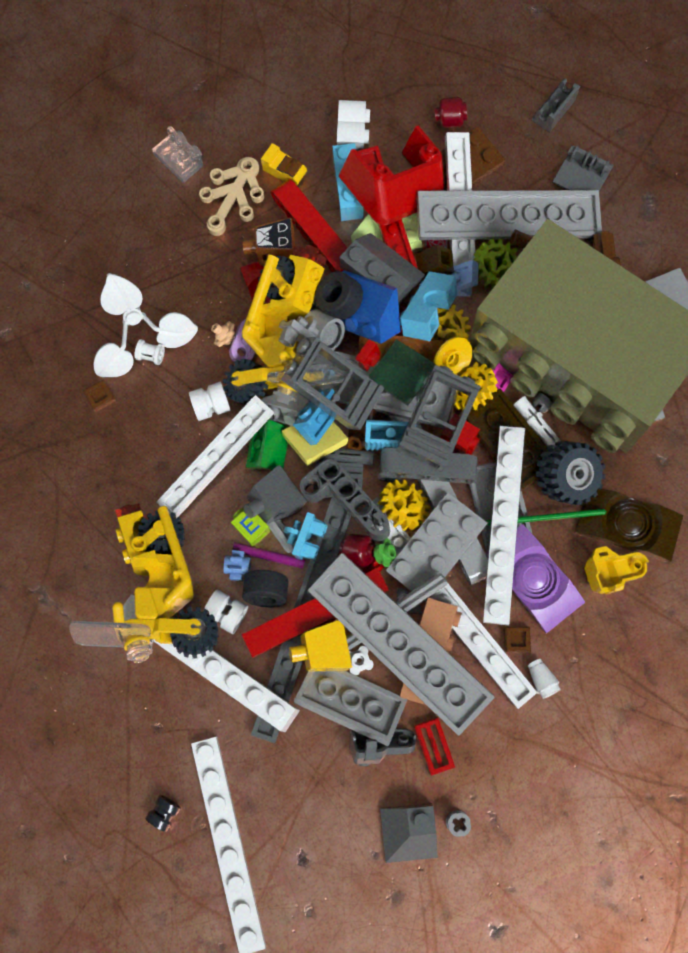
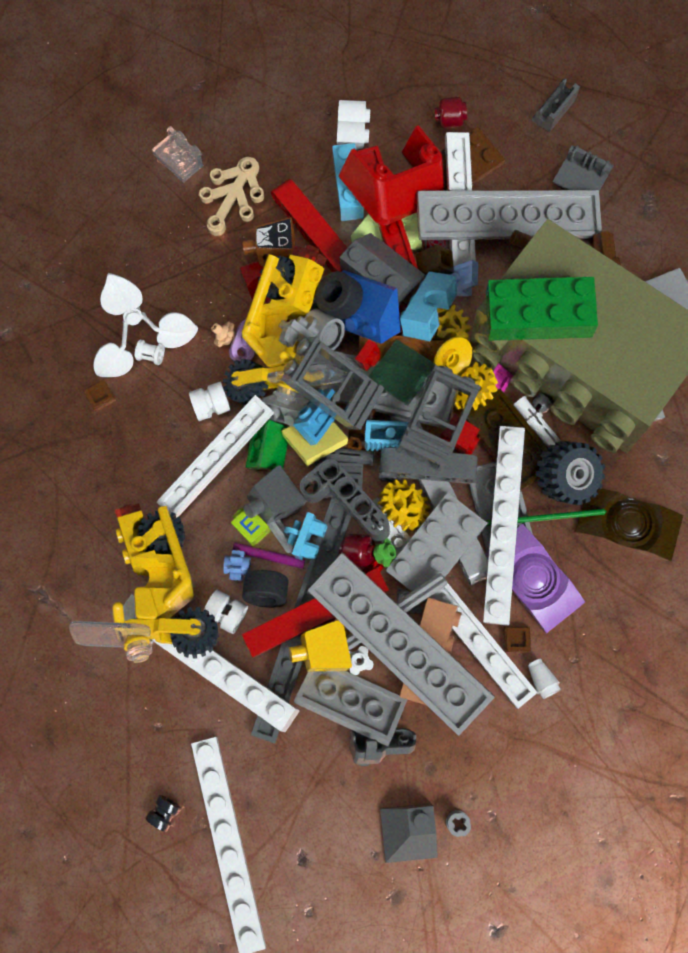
yellow leg [261,143,307,185] -> none
red tile [414,717,455,776] -> none
lime gear [473,239,518,289] -> none
yellow piece [584,546,649,594] -> none
none -> green brick [486,277,598,341]

